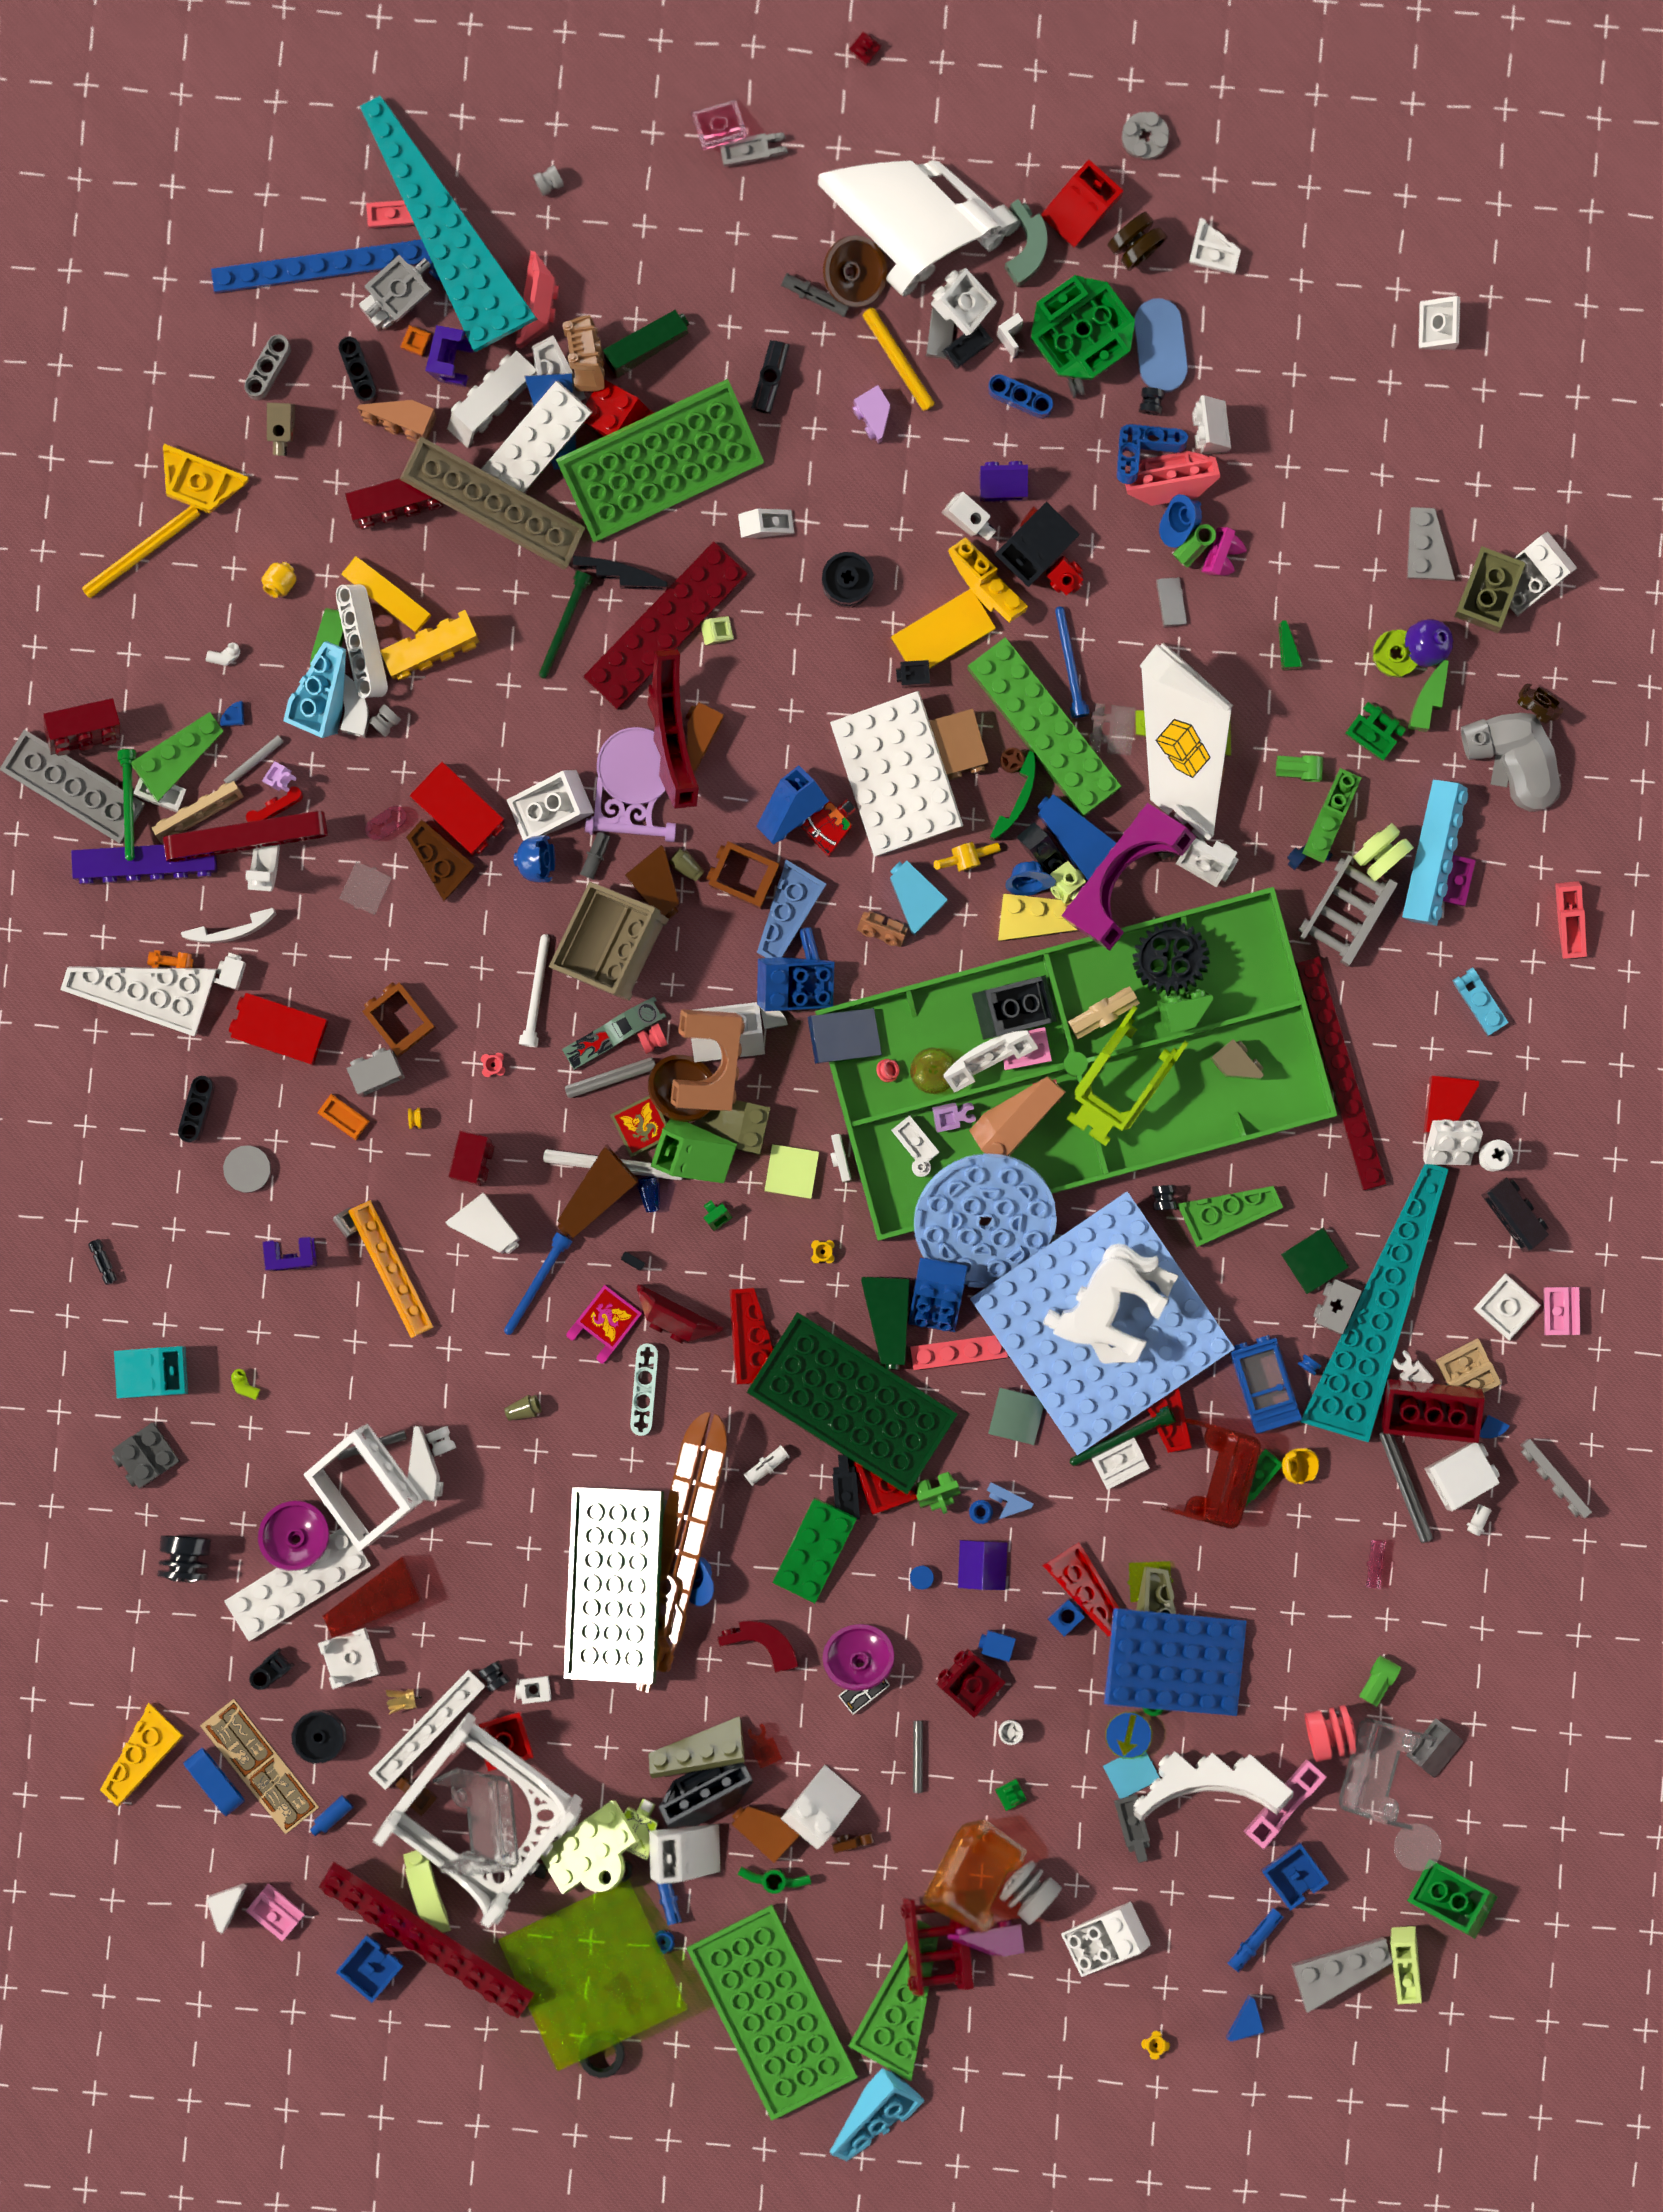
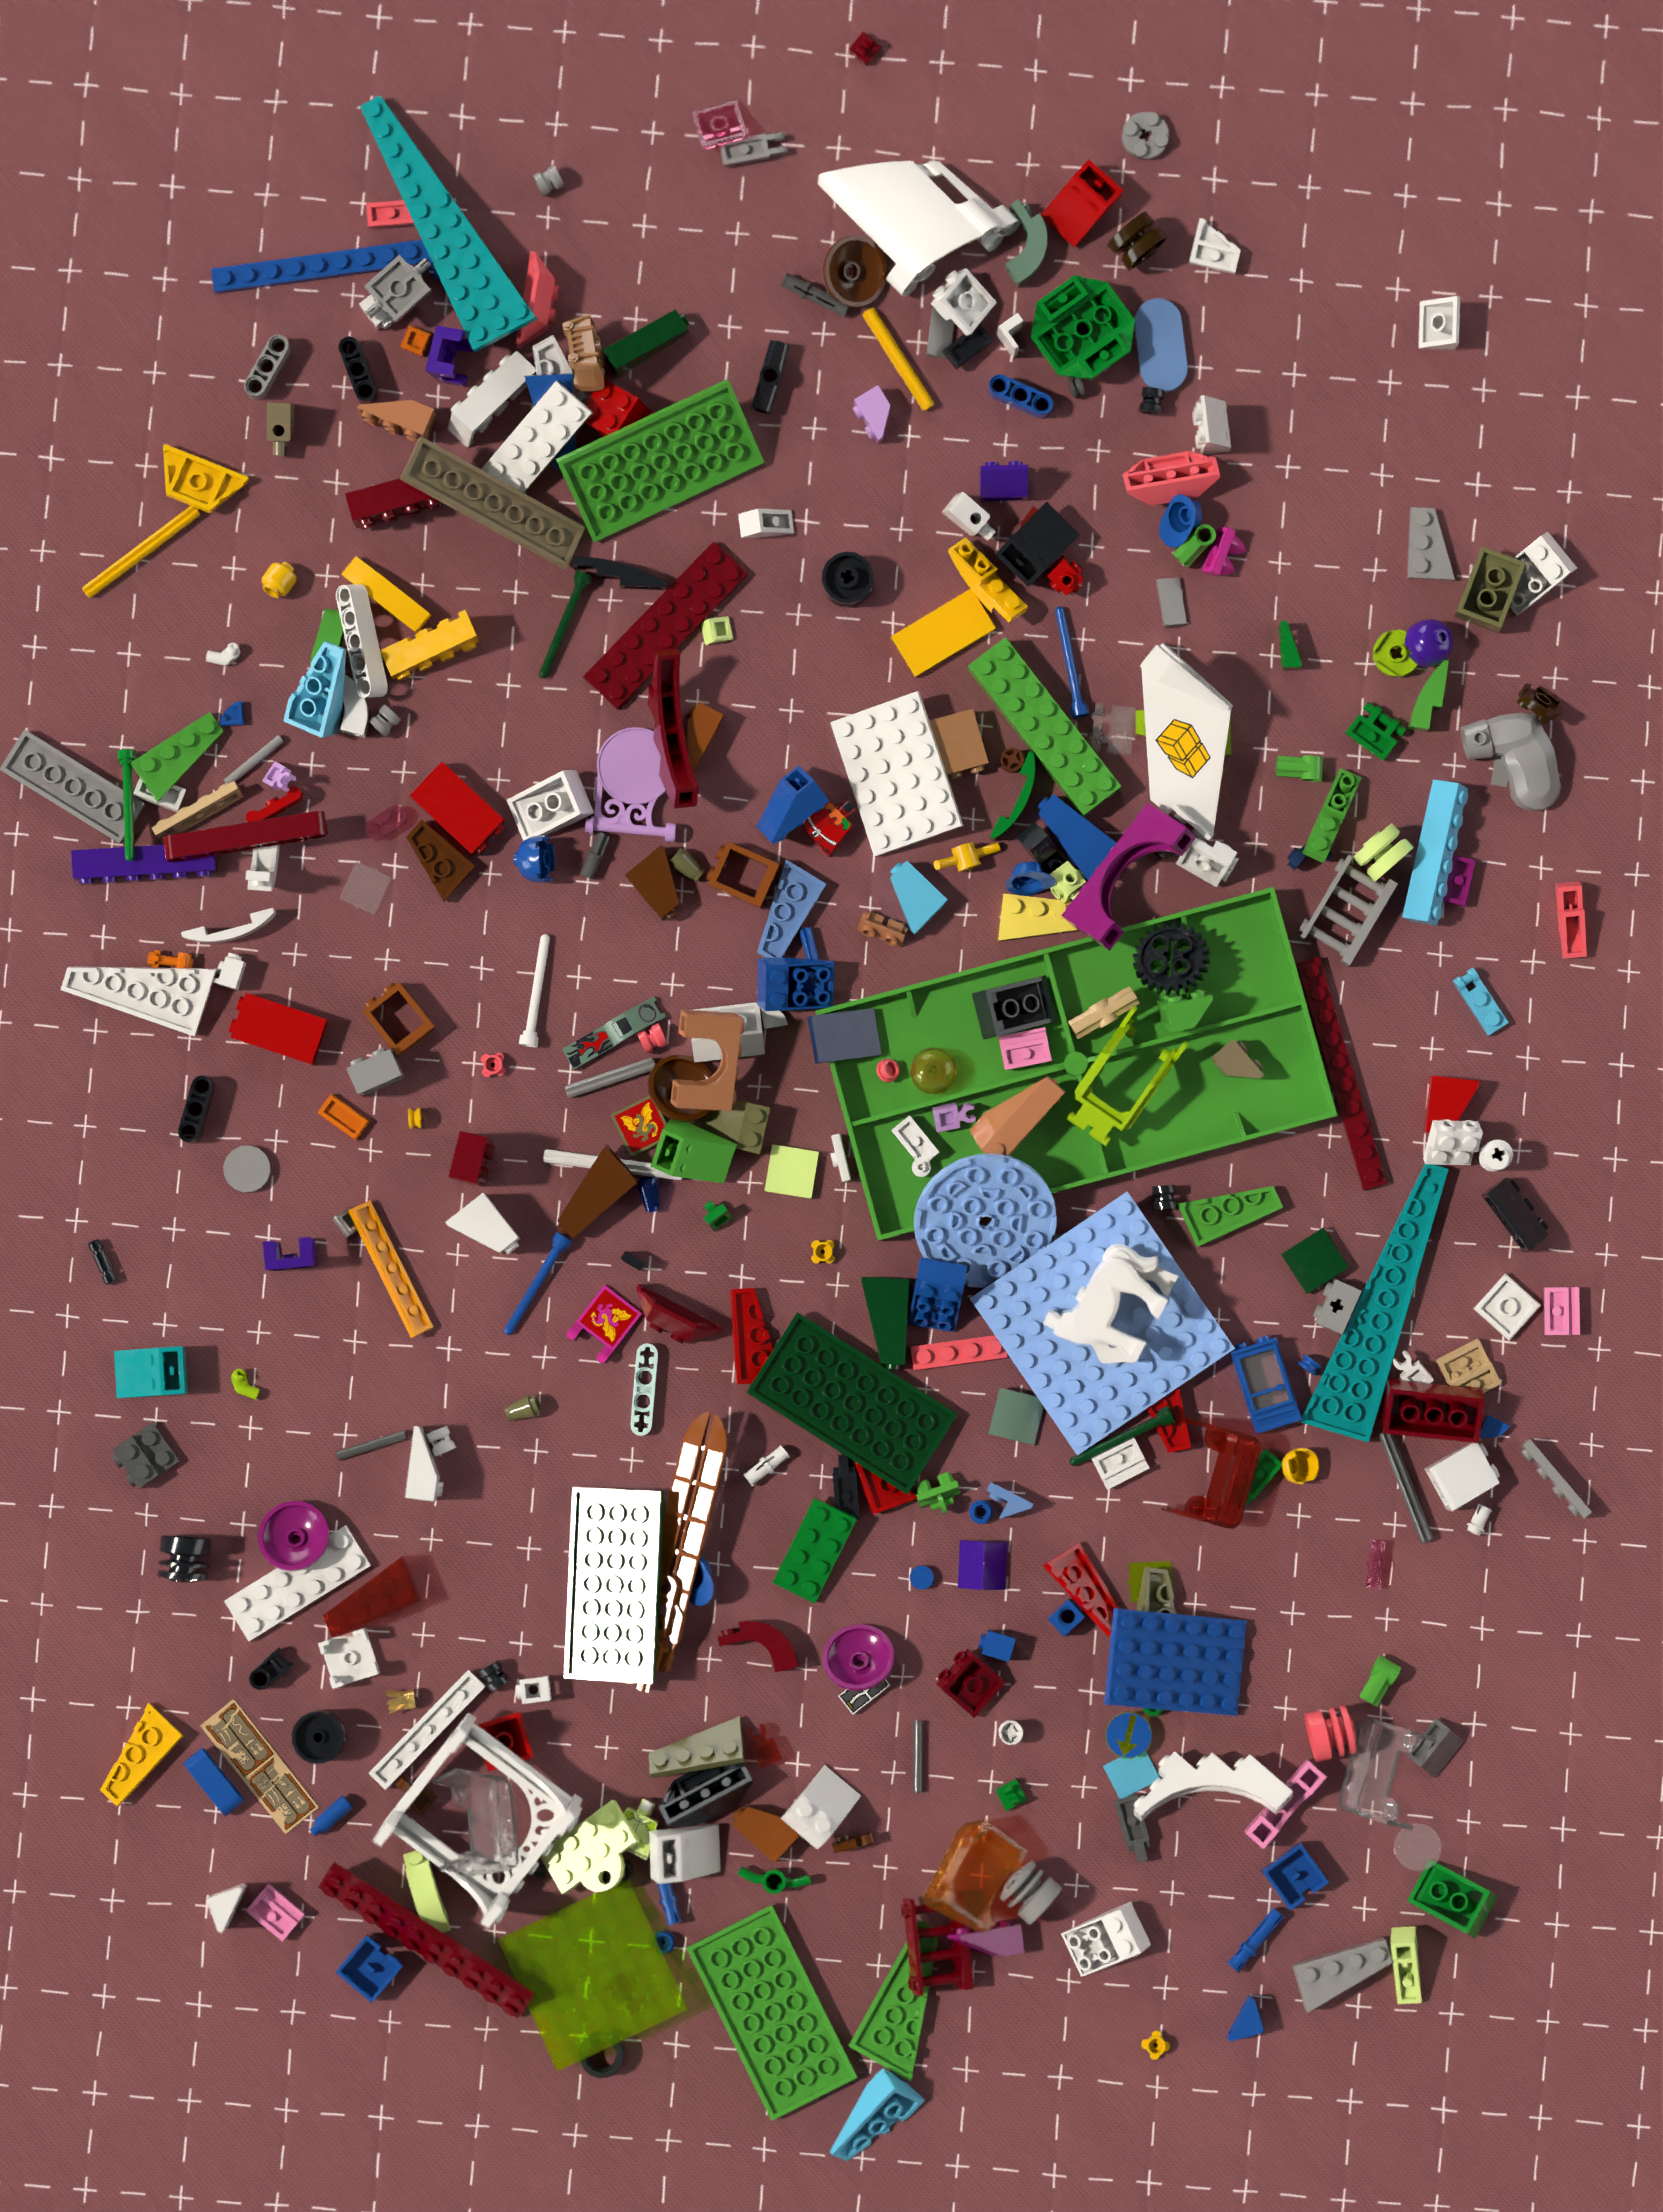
dark red brick [43,698,120,756] -> none
white window [303,1424,423,1551] -> none
dark tan container [549,881,669,1001] -> none
black bracket [896,660,930,688] -> none
white slope [944,1030,1038,1093] -> none
blue beam [1116,424,1188,484] -> none

